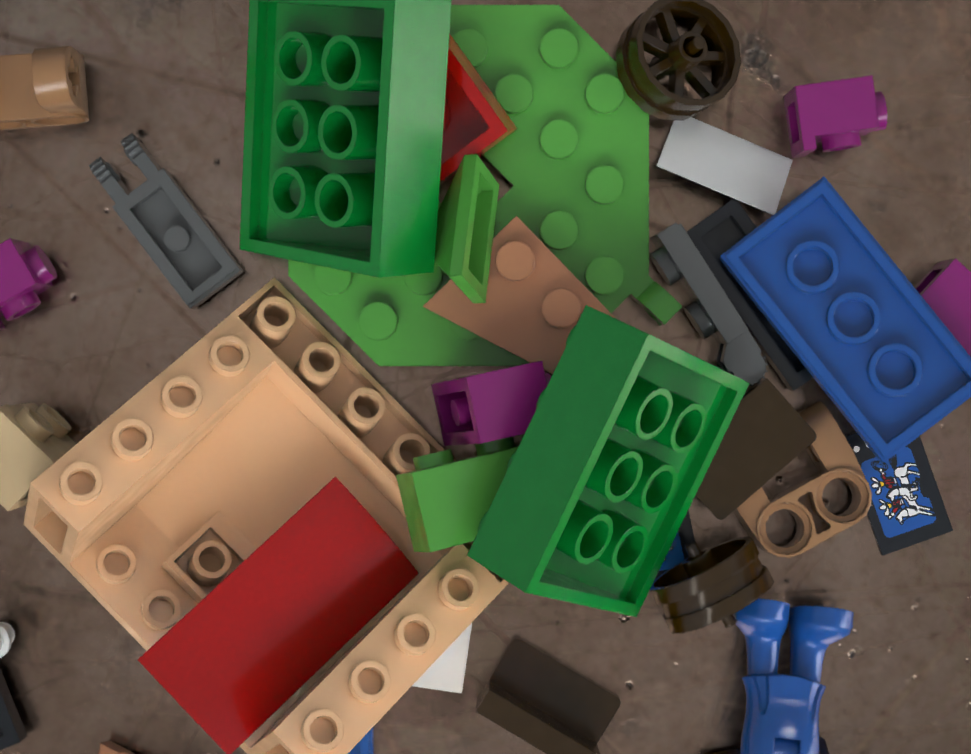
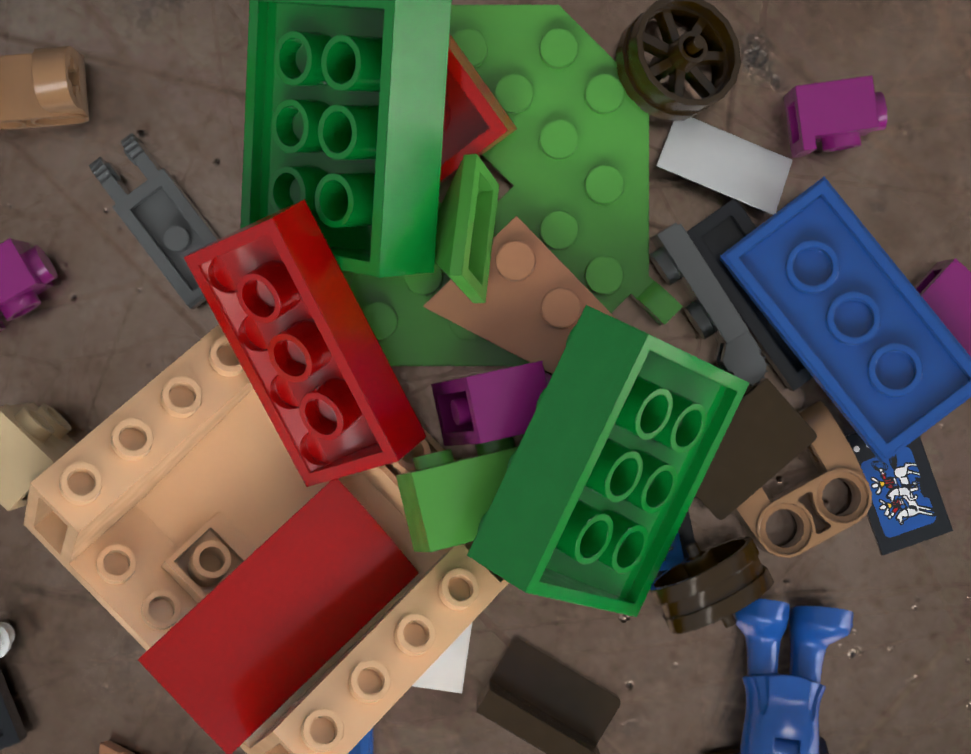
none -> red slope [183,199,427,487]

